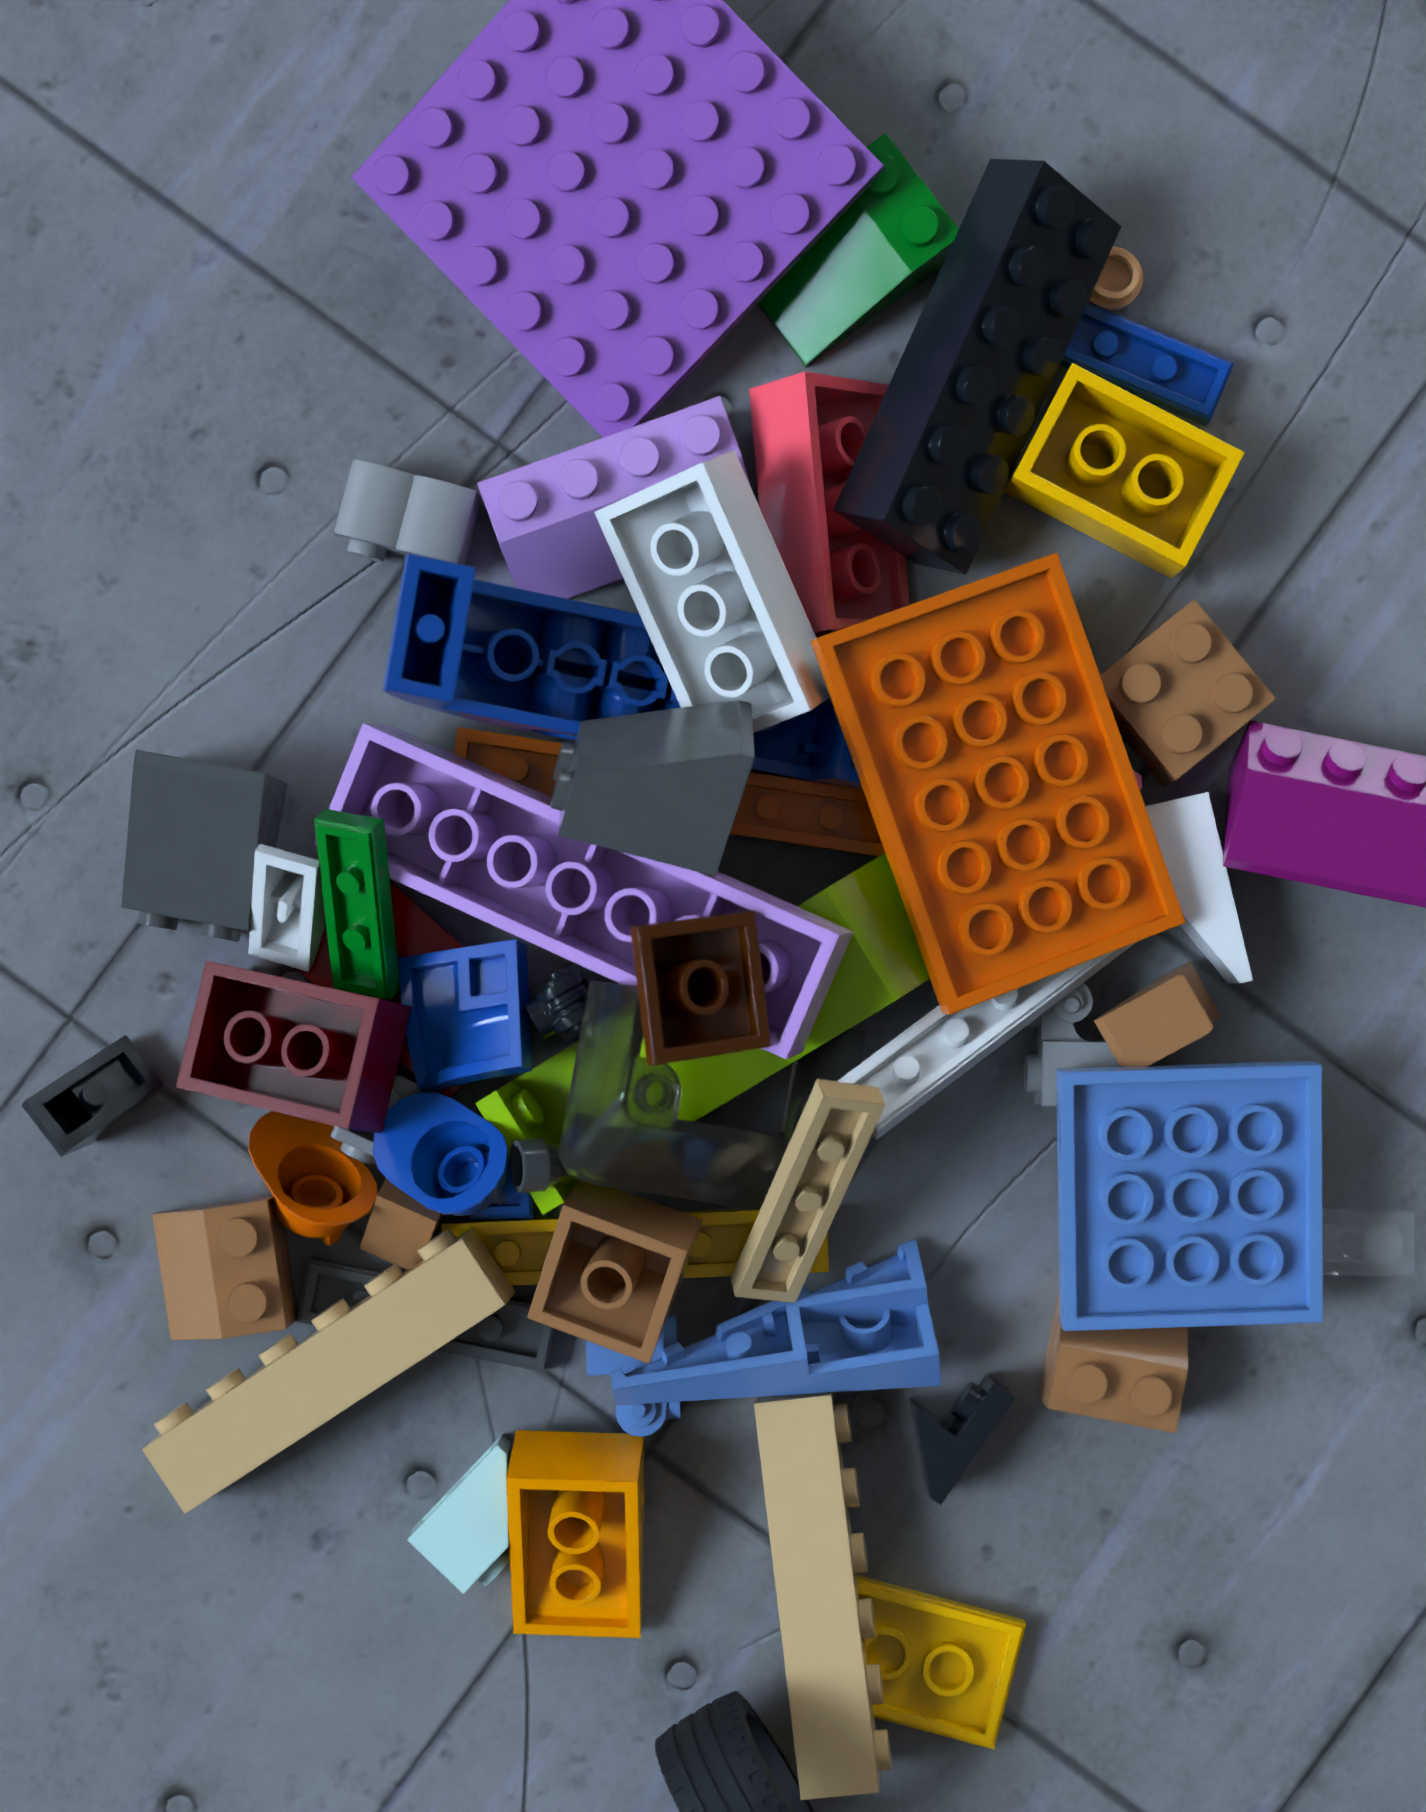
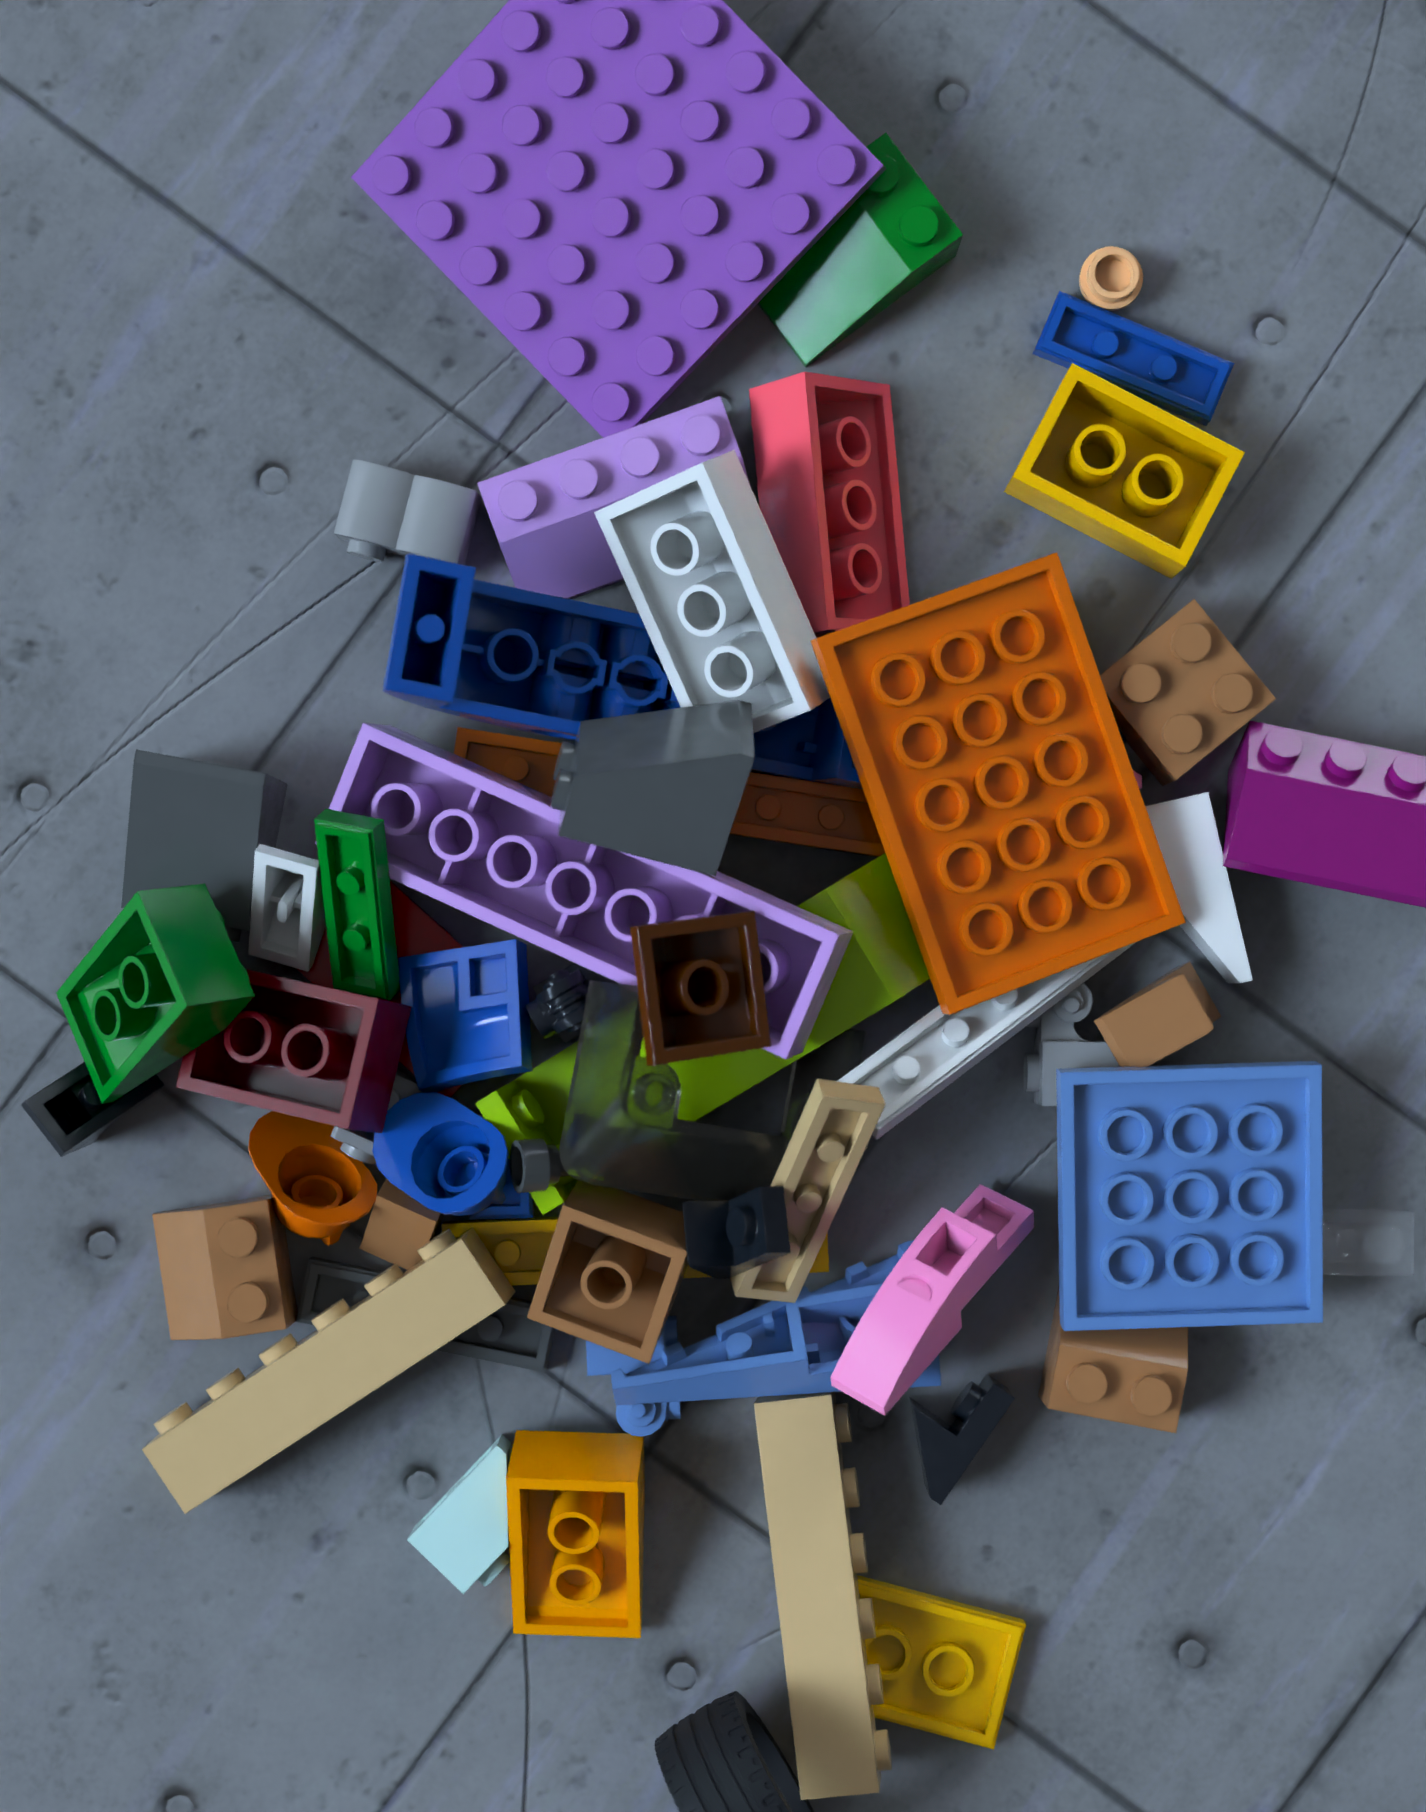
black brick [833,159,1122,575] -> none
none -> green slope [56,884,255,1104]
none -> black slope [682,1186,791,1279]
none -> bright pink slope [830,1184,1034,1416]

